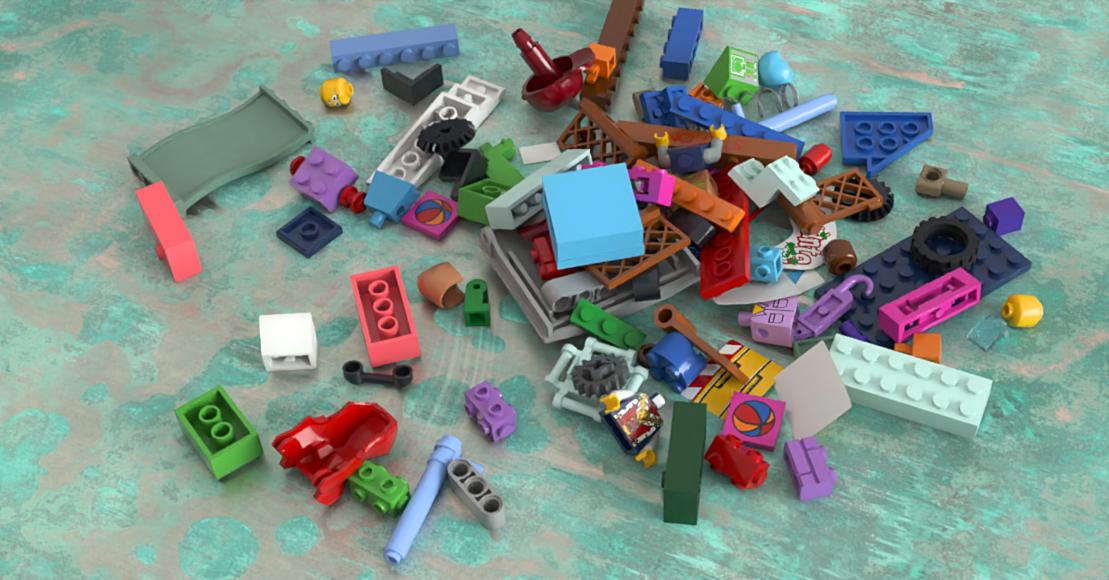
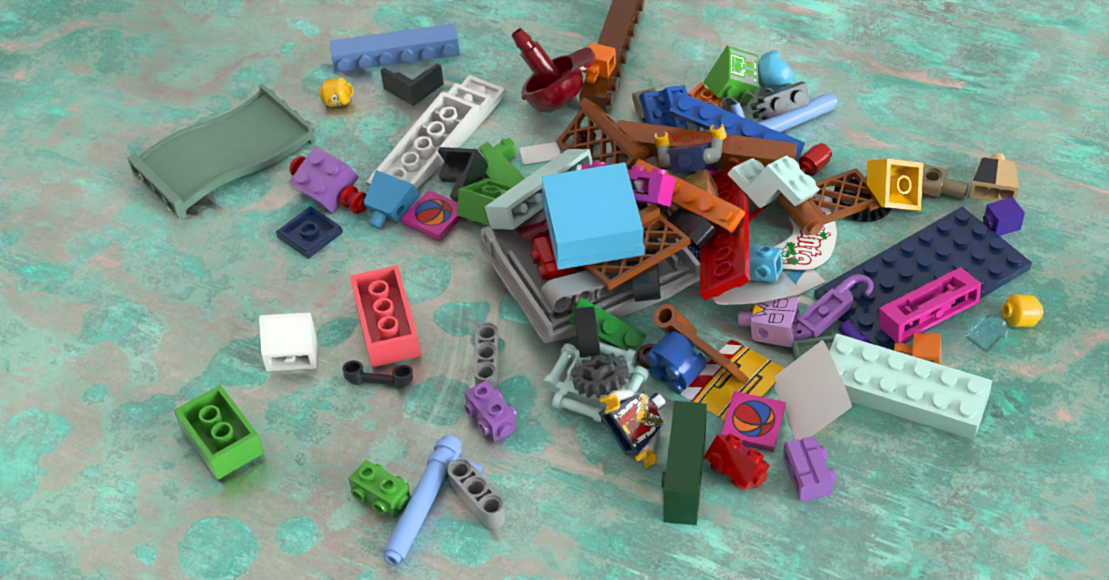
coral brick [135,181,203,282] -> none
red animal [272,401,398,506] -> none
black gear [417,117,476,154] -> none
nougat piece [417,262,465,309] -> none
green leg [464,279,491,327] -> none
blue brick [659,7,704,80] -> none
reddish brown head [821,239,857,276] -> none
blue wing [839,111,933,178] -> none
black tyre [910,216,979,276] -> none
none -> light grey beam [473,322,500,388]
none -> black tyre [574,306,601,358]
none -> hinge [751,81,810,120]
none -> yellow slope [867,159,923,211]
none -> tan torso [969,153,1019,202]

